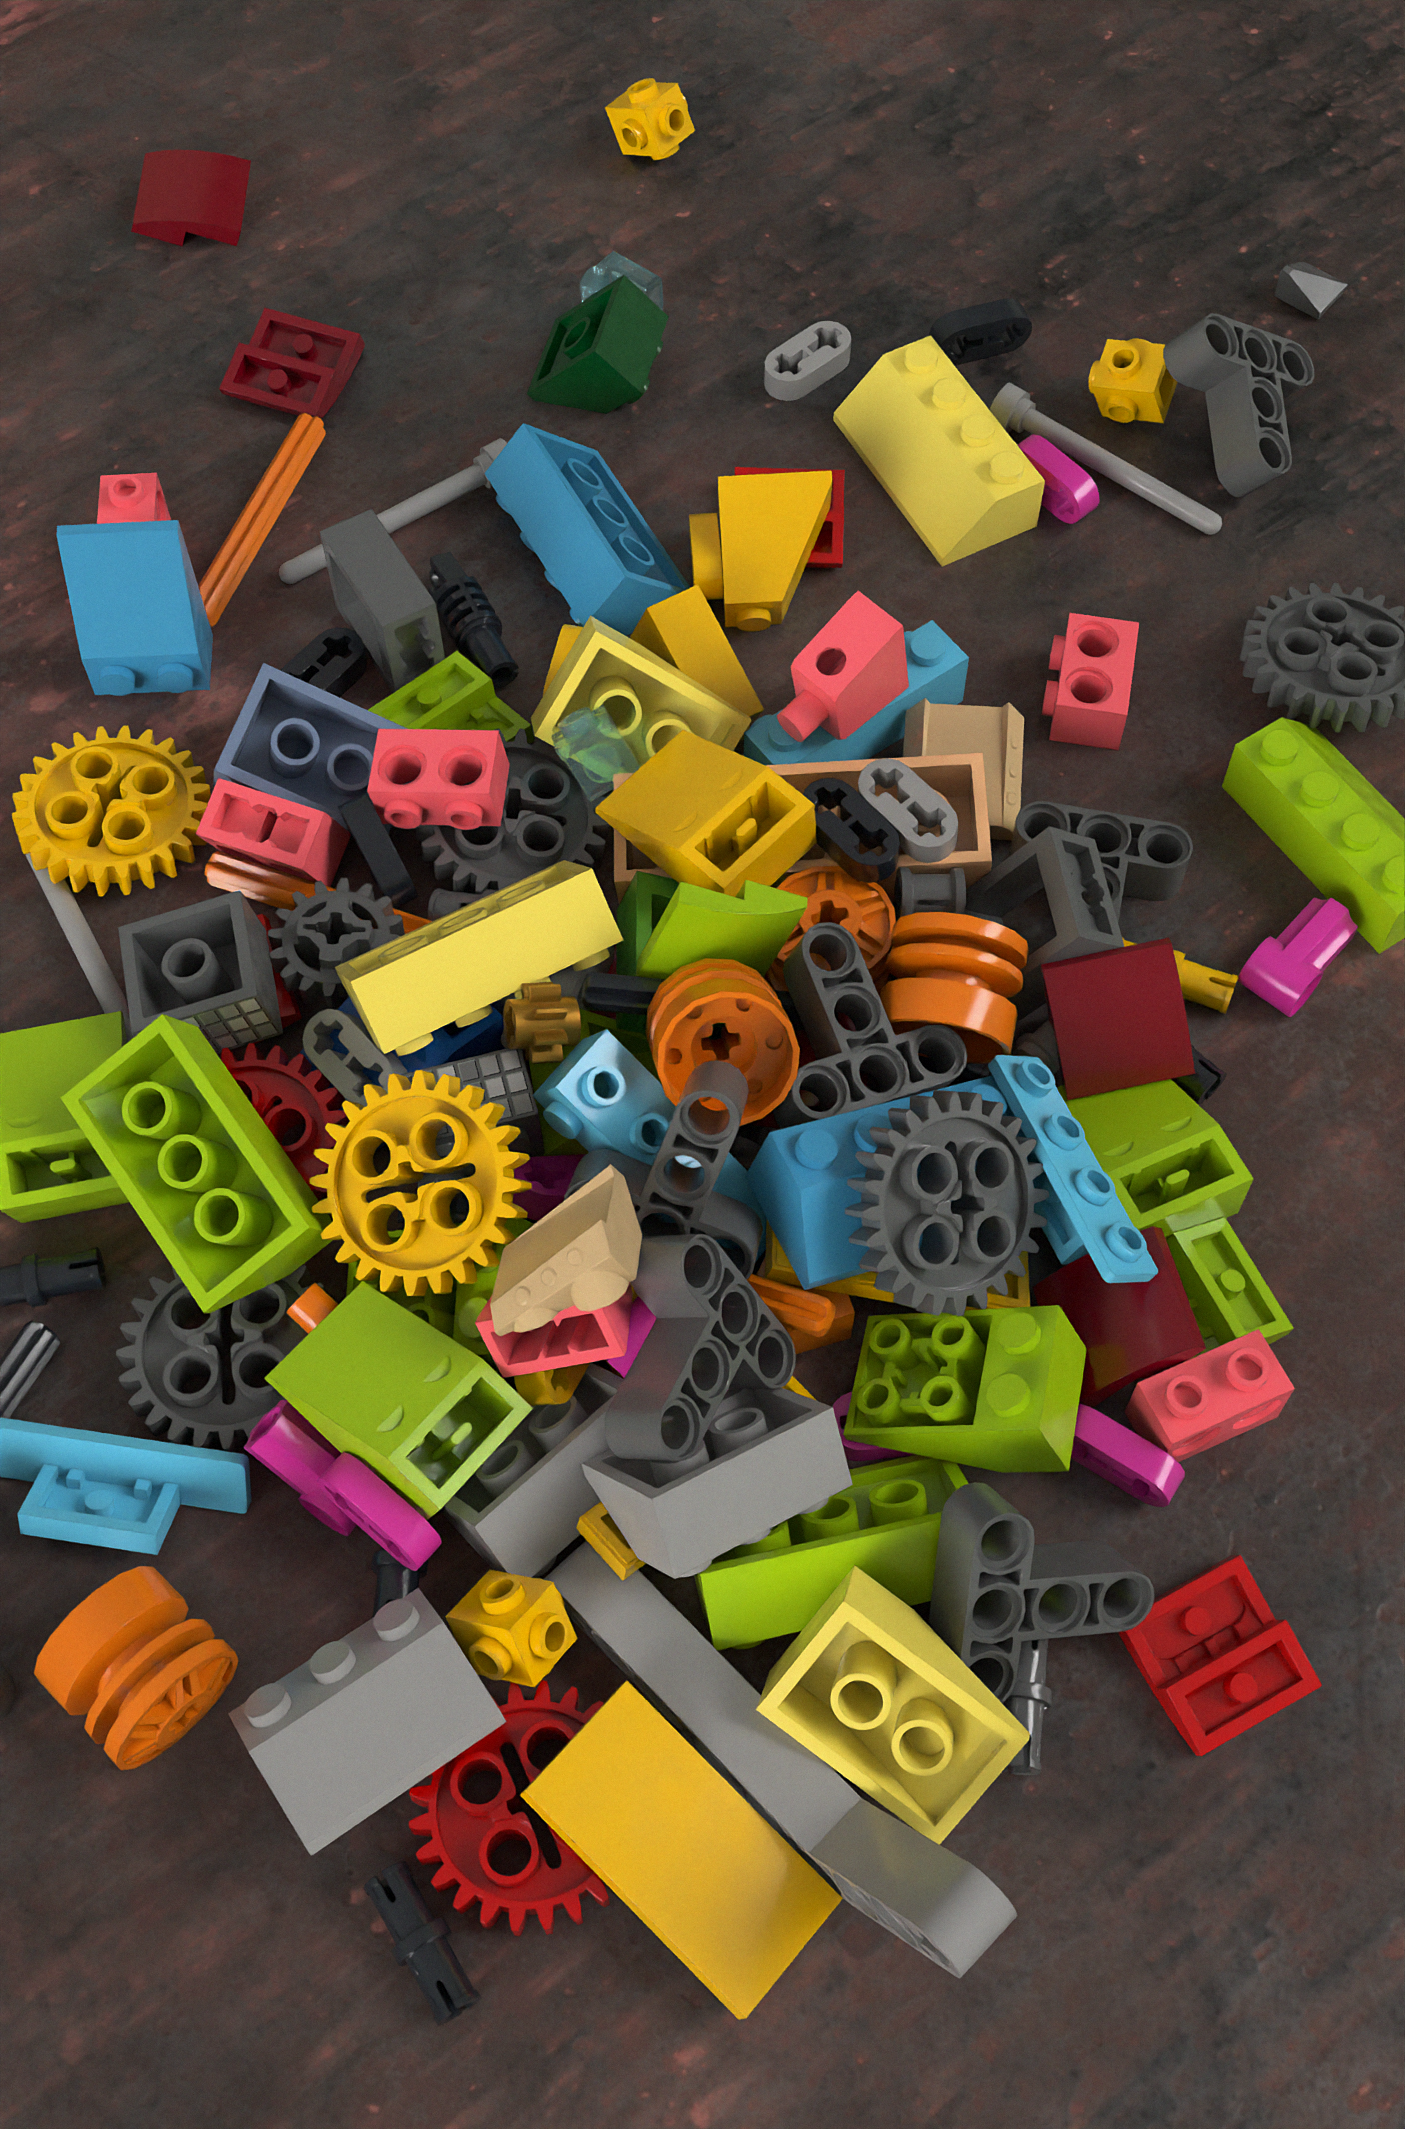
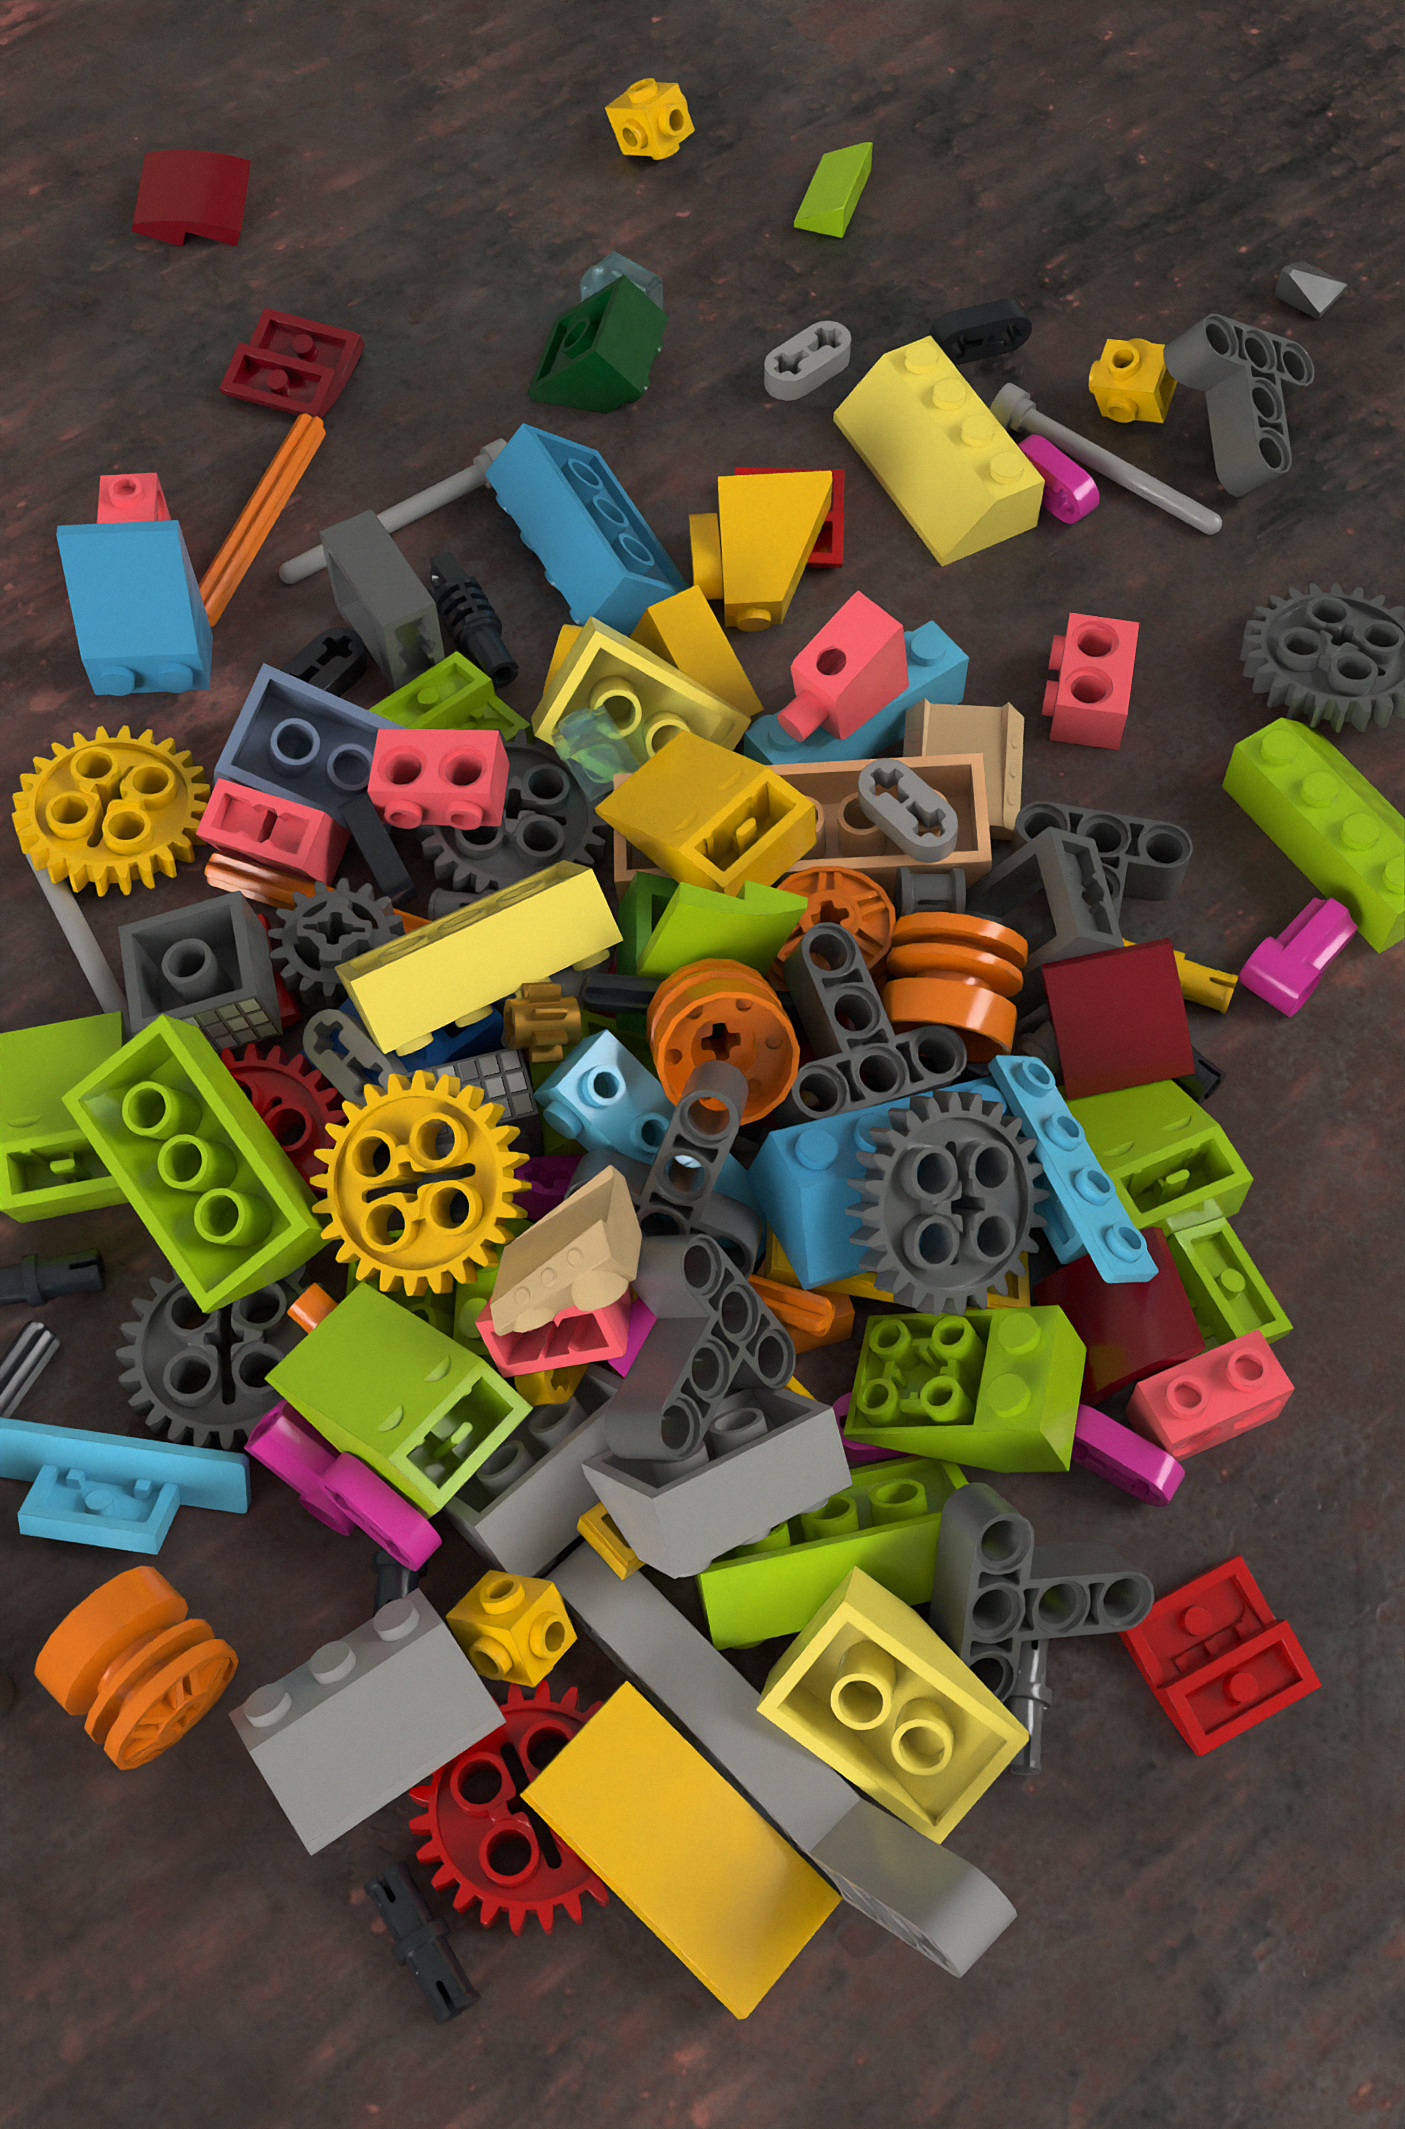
black beam [803,778,900,883] -> none
none -> lime slope [794,142,873,238]

